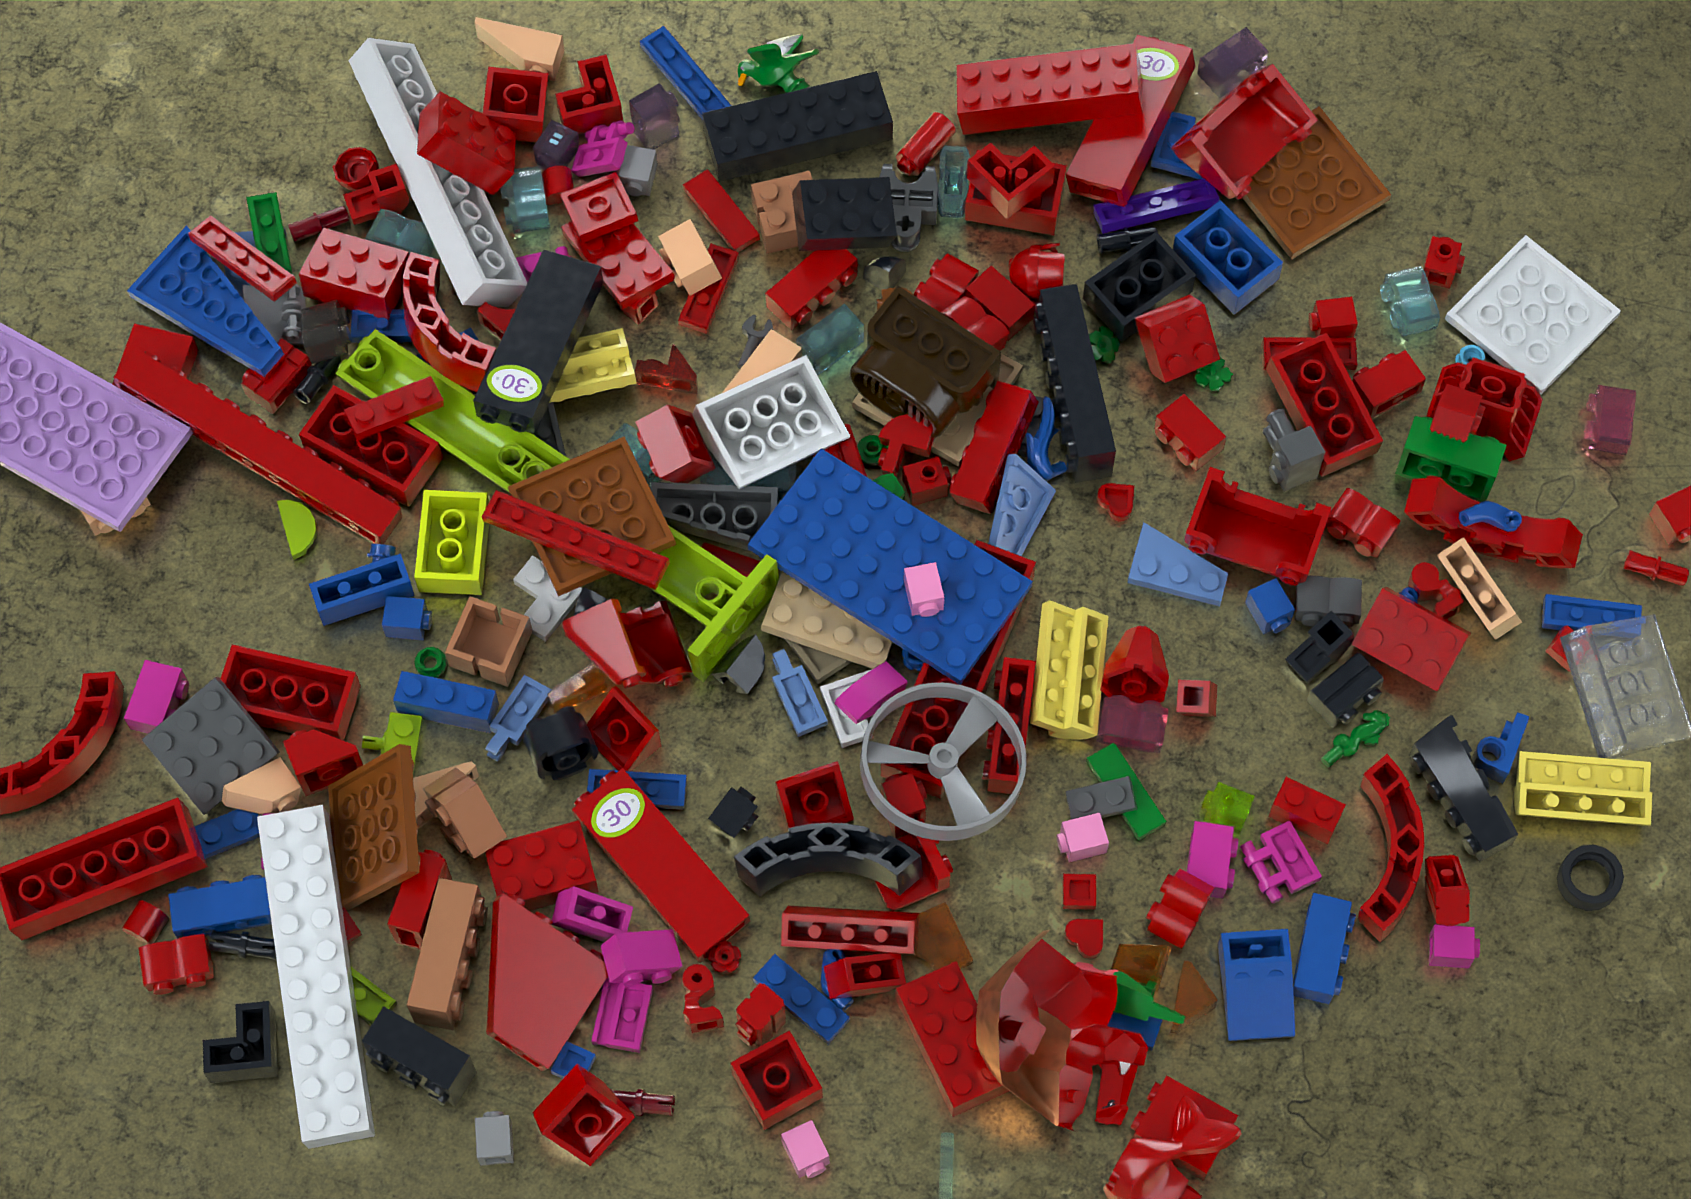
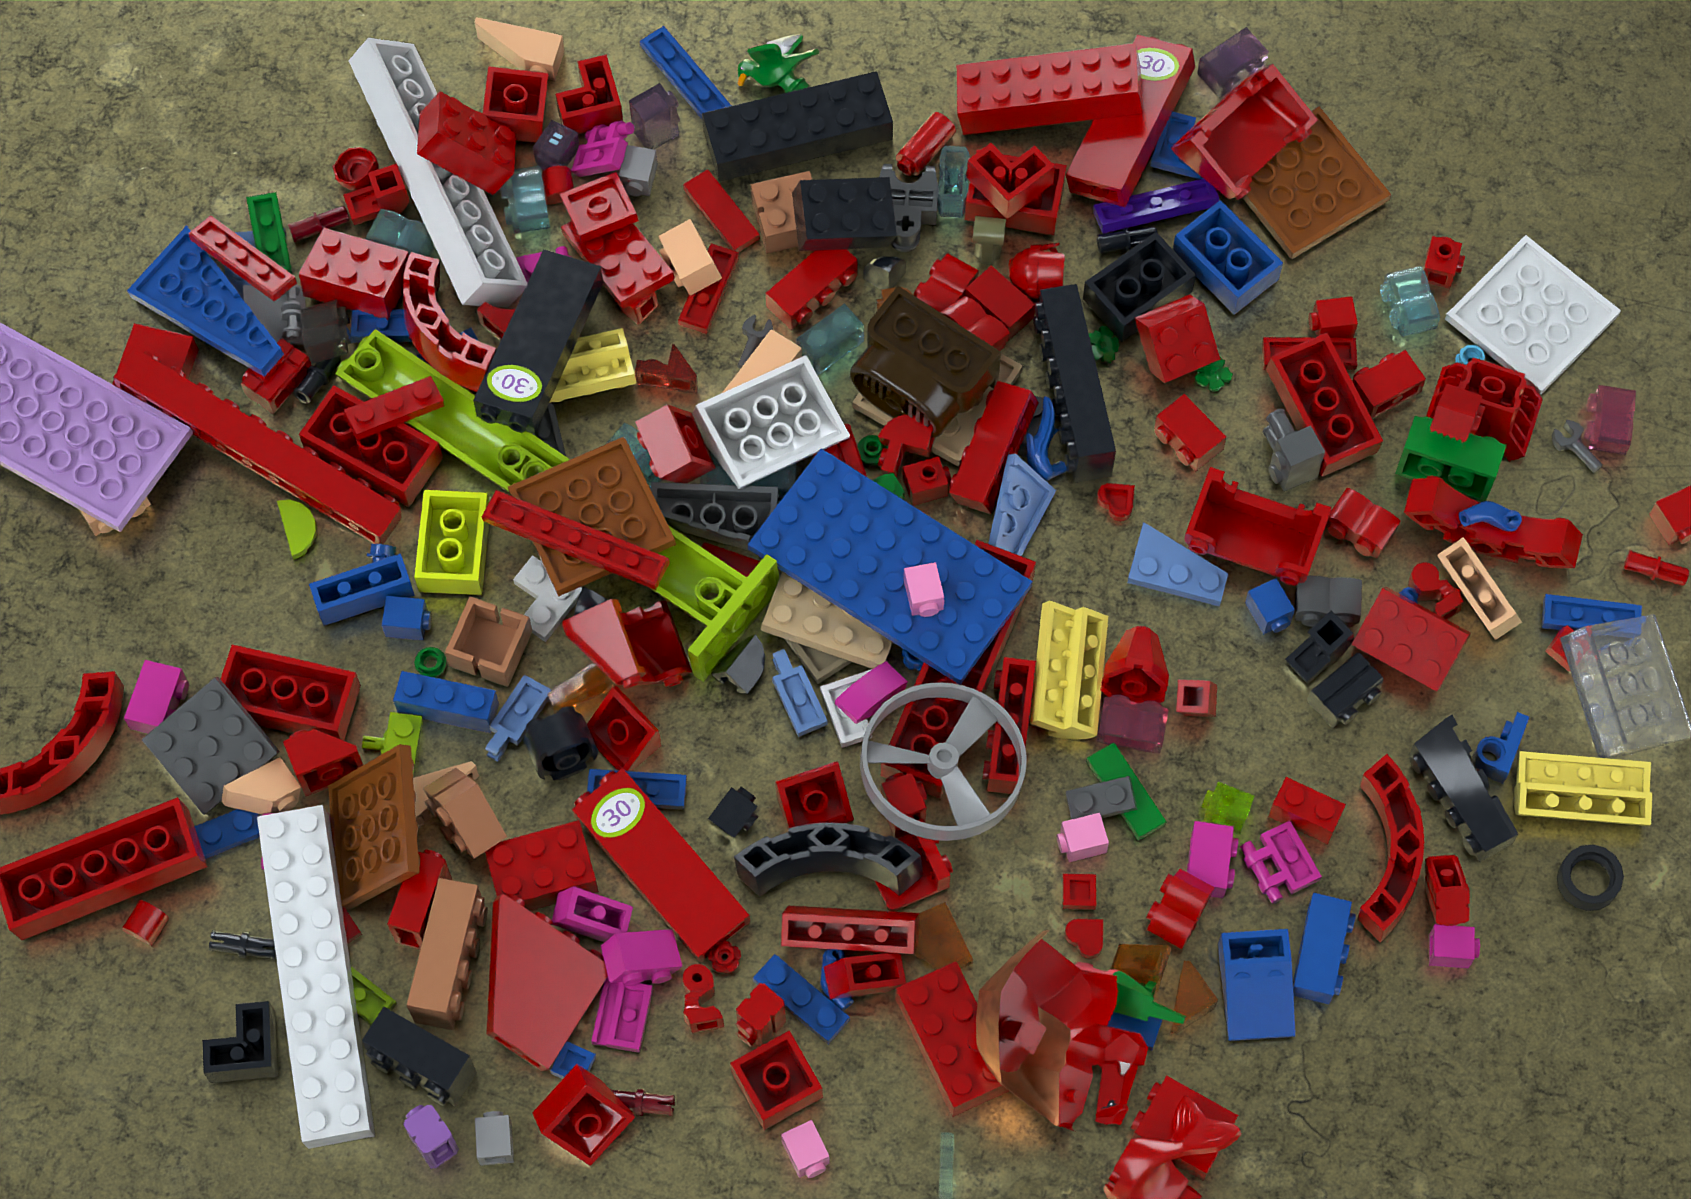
red brick [138,934,214,995] -> none
blue brick [168,875,272,939] -> none
green animal [1321,710,1390,768] -> none
none -> medium lavender brick [403,1105,459,1169]
none -> olive piece [972,216,1006,265]
none -> dark grey bar [1551,420,1603,473]

